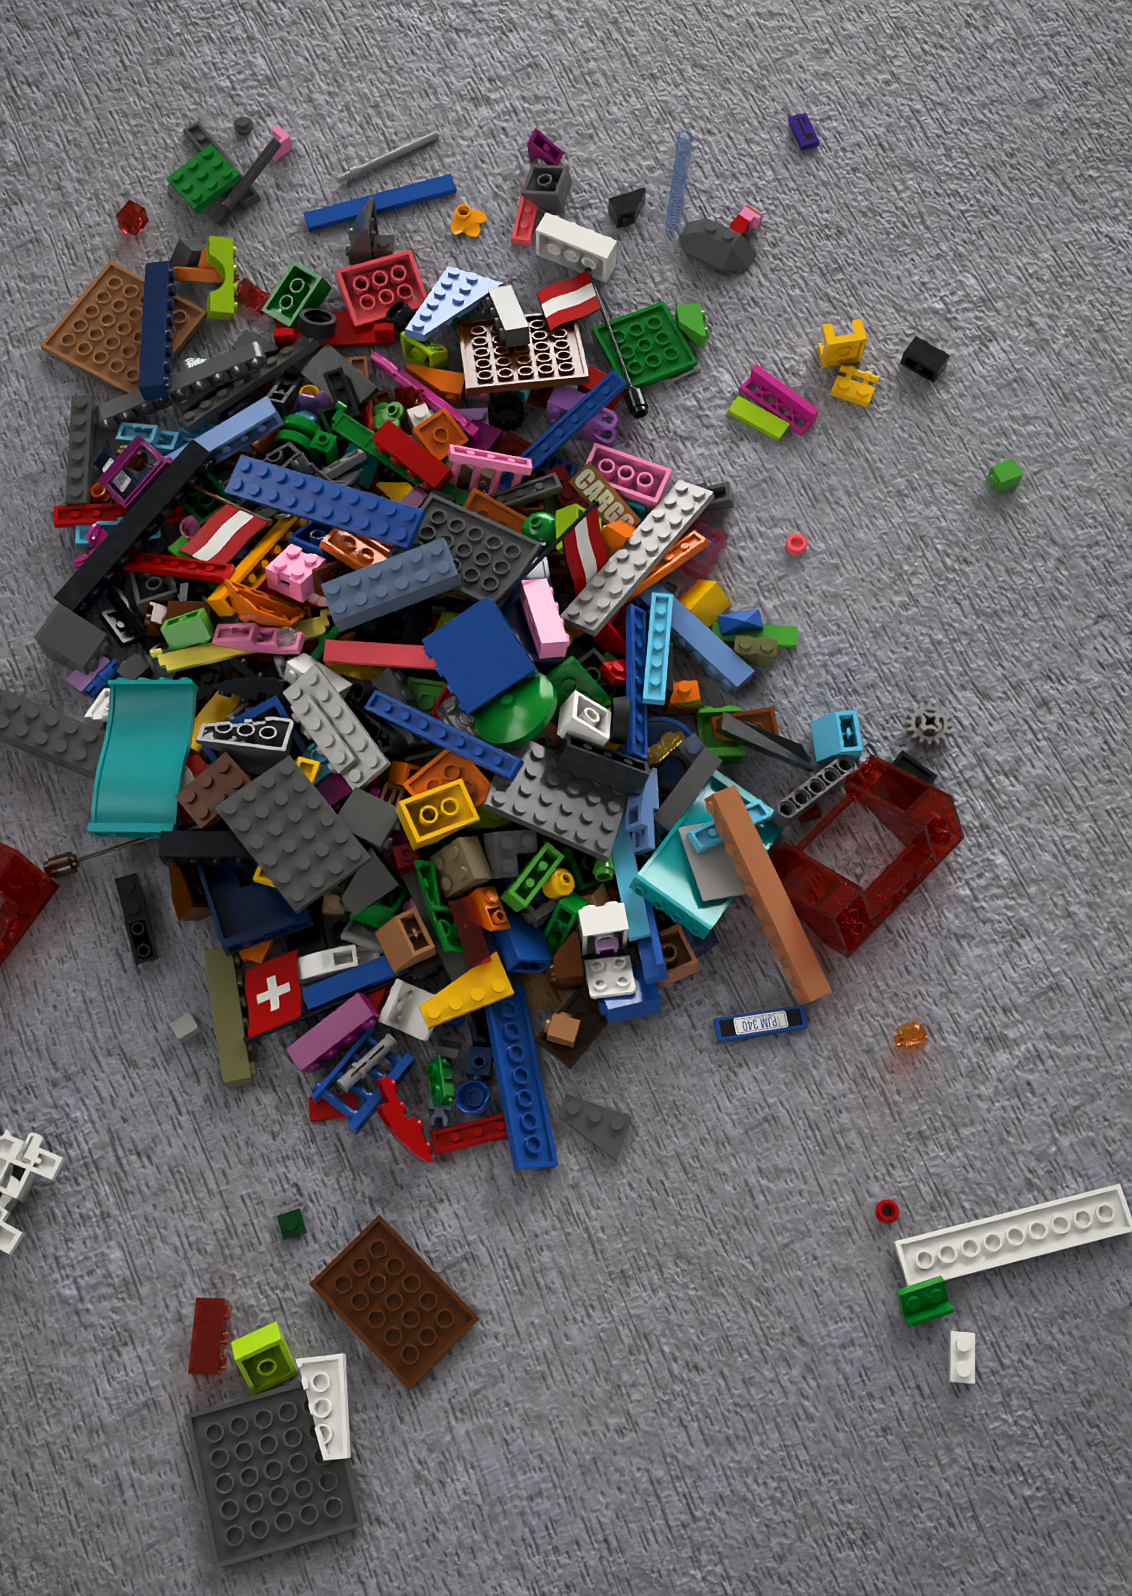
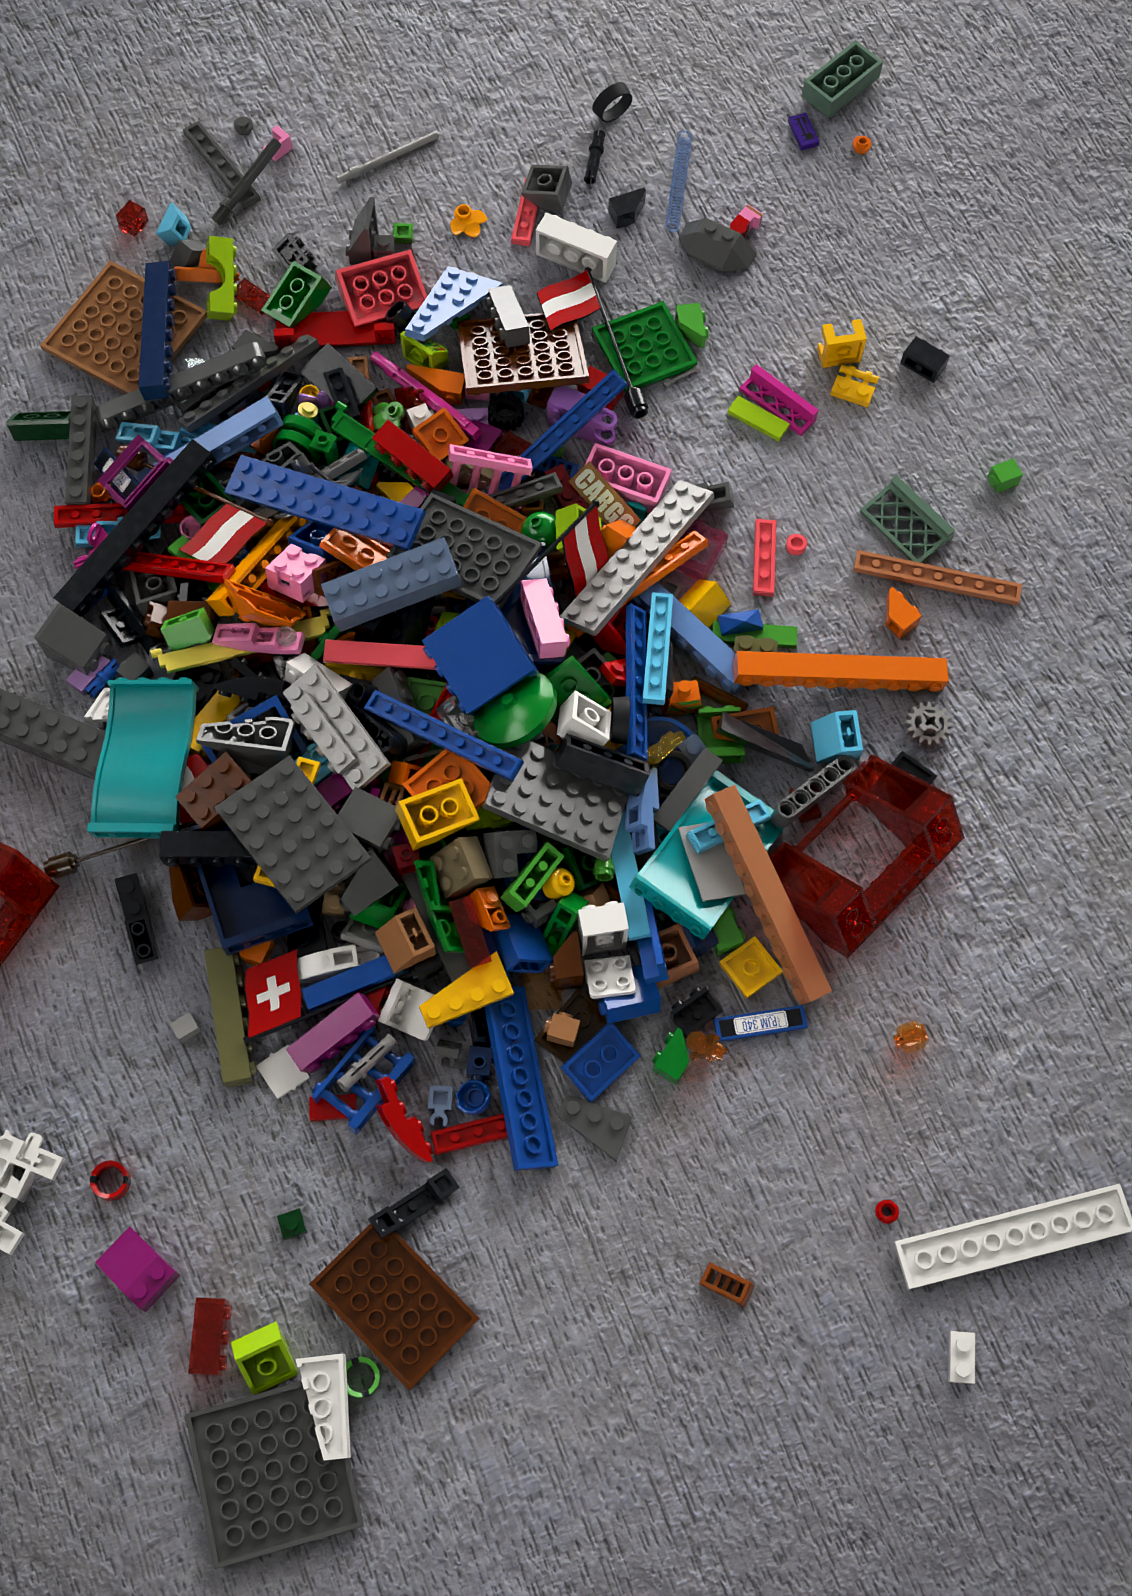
green plate [166,144,243,214] -> none
black tyre [297,308,337,339] -> none
blue tile [303,174,456,232] -> none
green hinge [427,1055,455,1107] -> none
magenta slope [527,128,564,165] -> none
lavender tile [593,937,619,959] -> none
green bracket [896,1275,954,1327] -> none
none -> dark green slope [6,411,71,441]
none -> red piece [90,1160,131,1201]
none -> magenta slope [95,1226,181,1312]
none -> medium azure slope [156,203,191,246]
none -> white piece [256,1045,310,1099]
none -> black bracket [272,233,317,270]
none -> light yellow plate [298,402,318,420]
none -> bright green piece [346,1357,381,1399]
none -> black slope [368,1168,460,1239]
none -> bright green tile [393,223,414,244]
none -> blue tile [560,1023,641,1102]
none -> black pin [584,130,606,184]
none -> black tyre [592,82,632,122]
none -> green slope [652,1028,689,1085]
none -> black bracket [669,986,723,1038]
none -> clear orange hips [686,1031,727,1063]
none -> reddish brown axle [691,676,748,712]
none -> dark orange slope [699,1262,755,1308]
none -> bright green brick [713,906,745,957]
none -> yellow plate [719,936,783,999]
none -> orange brick [733,651,949,692]
none -> coral tile [753,519,776,597]
none -> sand green brick [802,40,883,118]
none -> orange plate [852,136,872,154]
none -> nougat plate [853,550,1022,606]
none -> sand green fence [860,475,955,563]
none -> orange slope [885,587,922,639]

